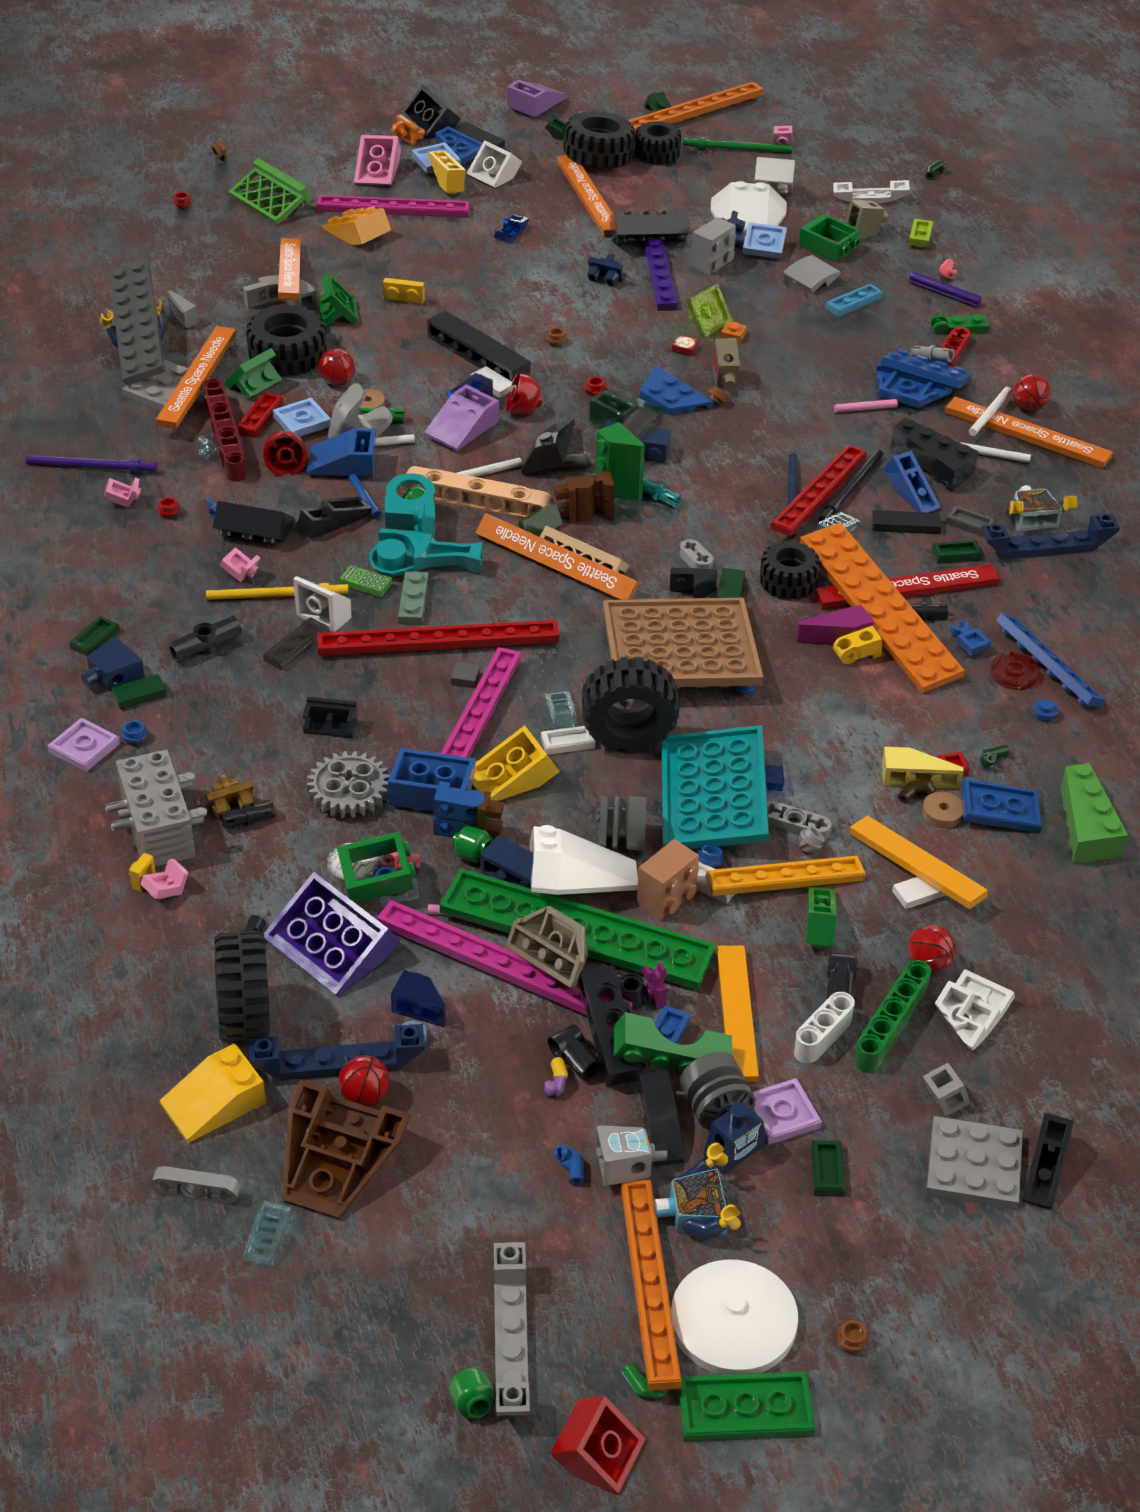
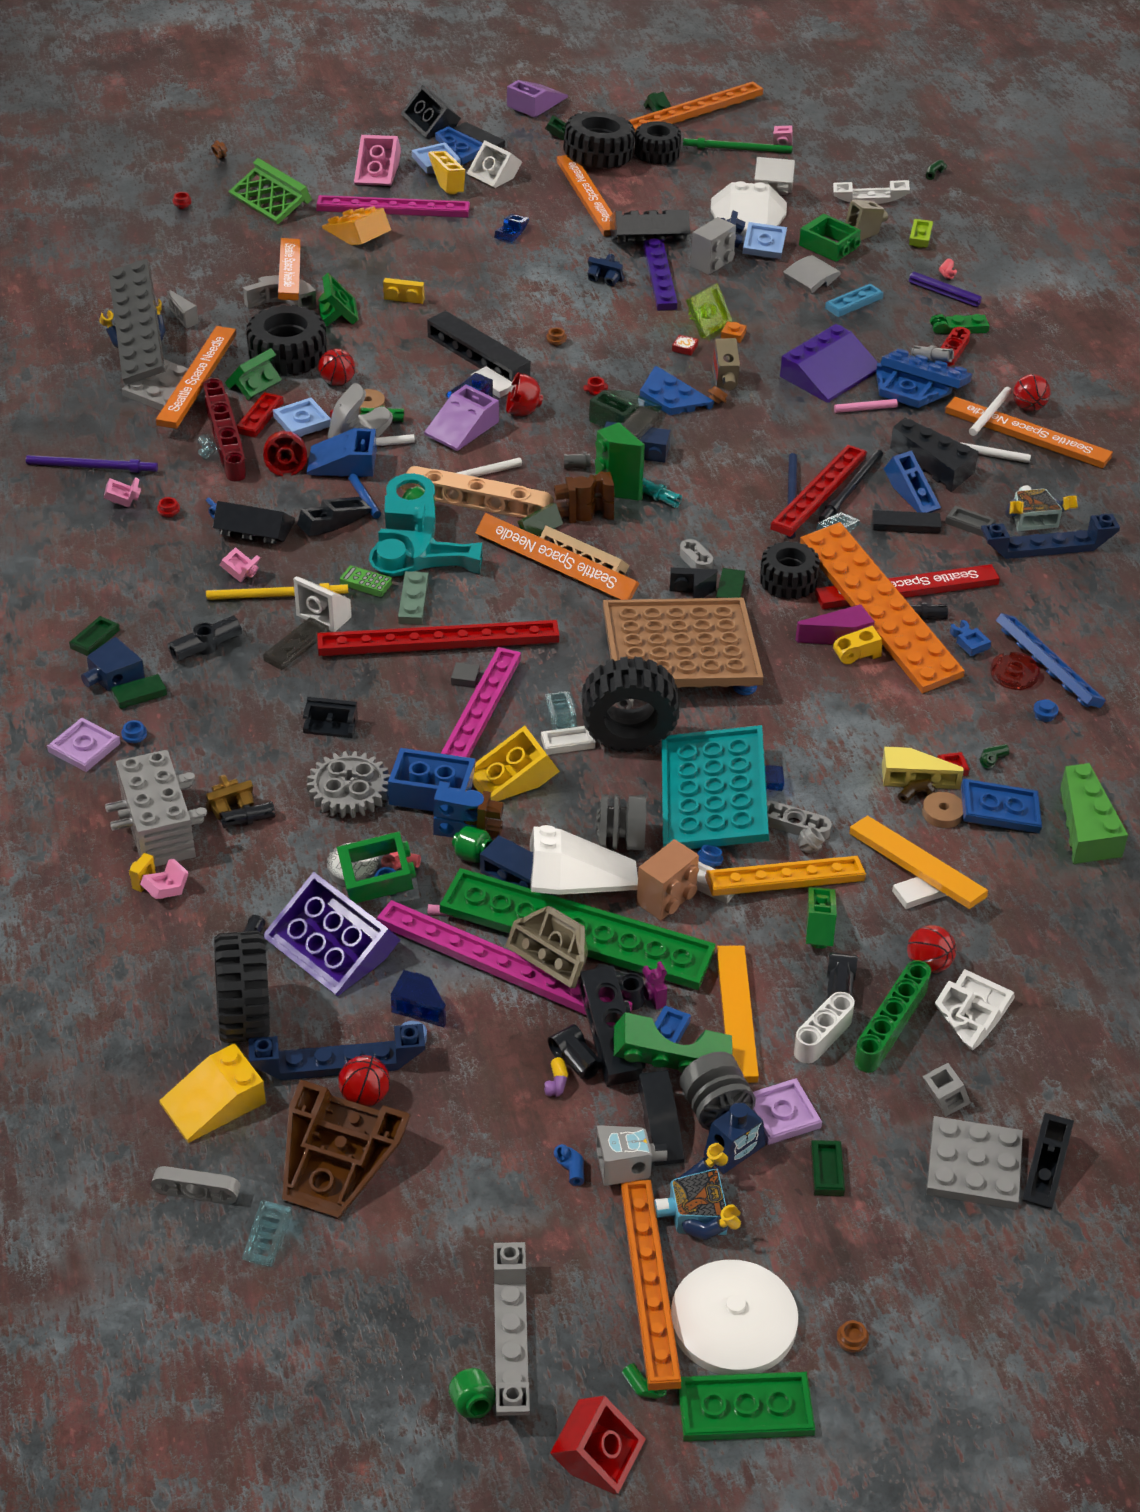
orange hips [392,115,425,145] -> none
black wedge [521,419,575,475] -> none
dark green tile [931,540,982,564] -> none
none -> dark purple slope [780,324,878,403]

